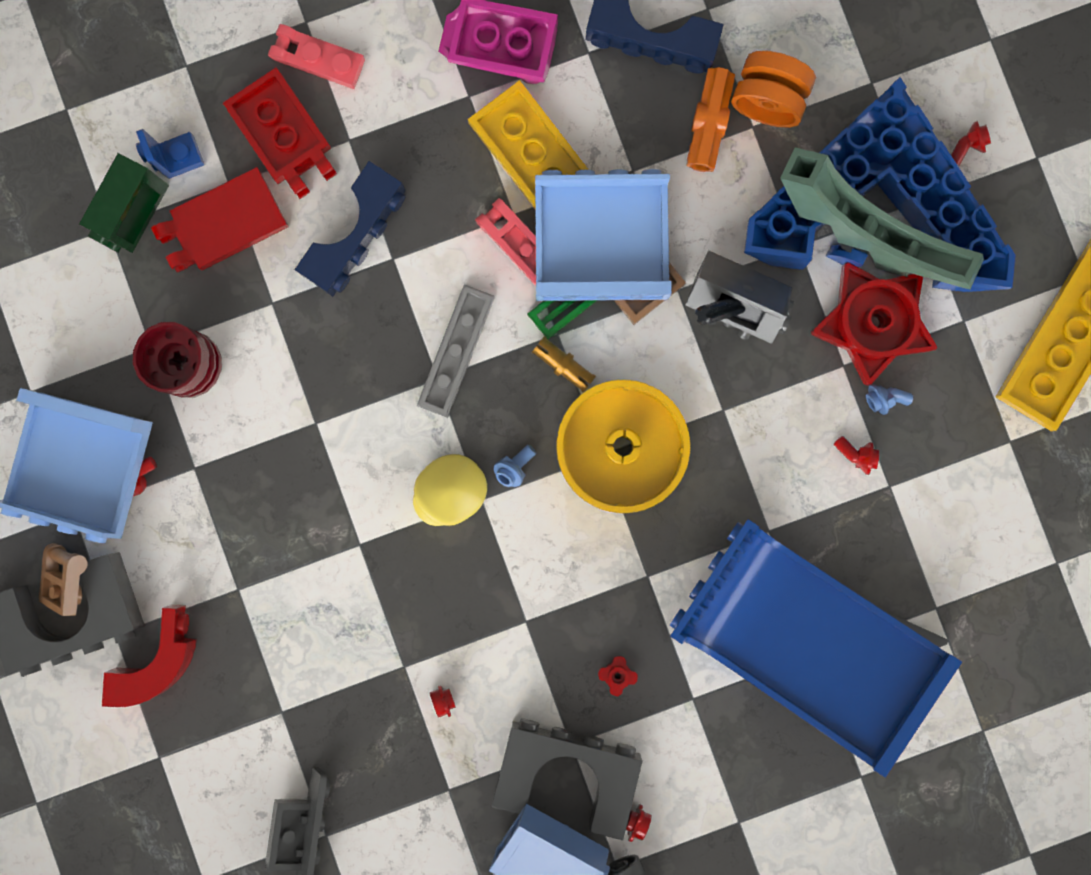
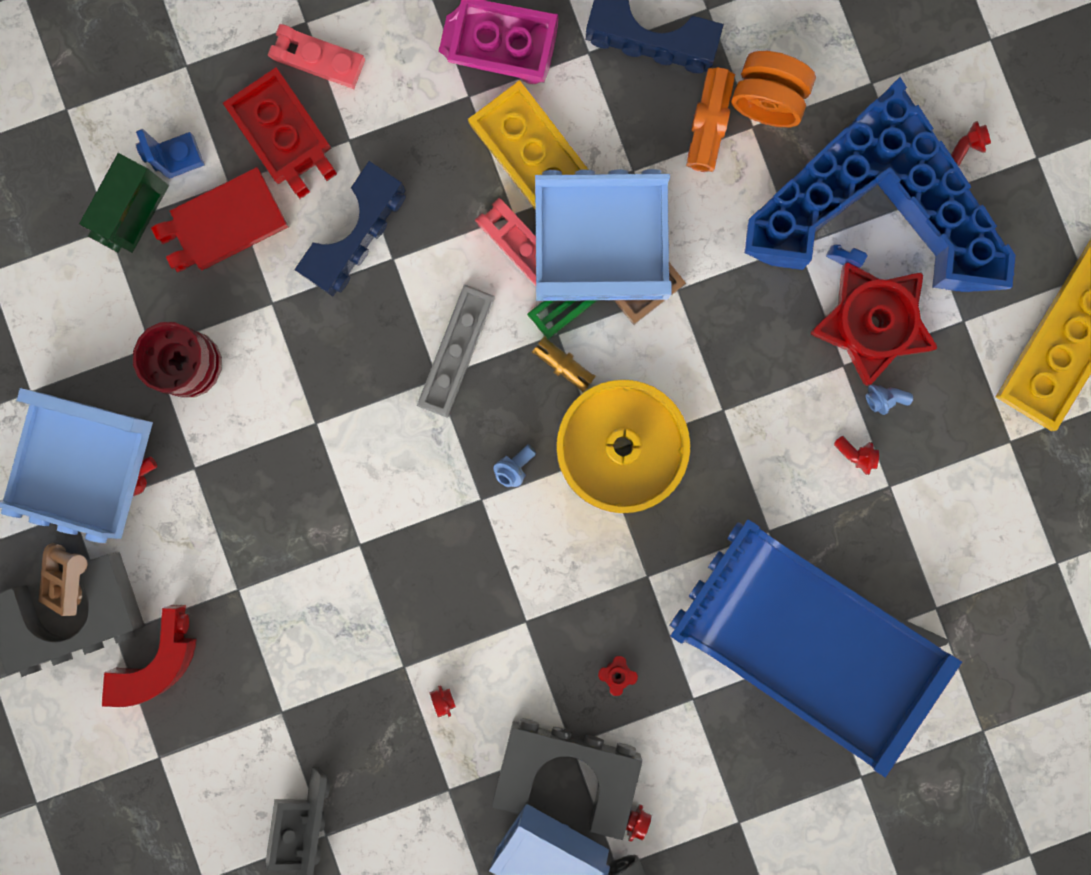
light yellow piece [413,454,487,526] -> none
dark grey piece [685,250,794,344] -> none
sand green arch [780,147,984,290] -> none

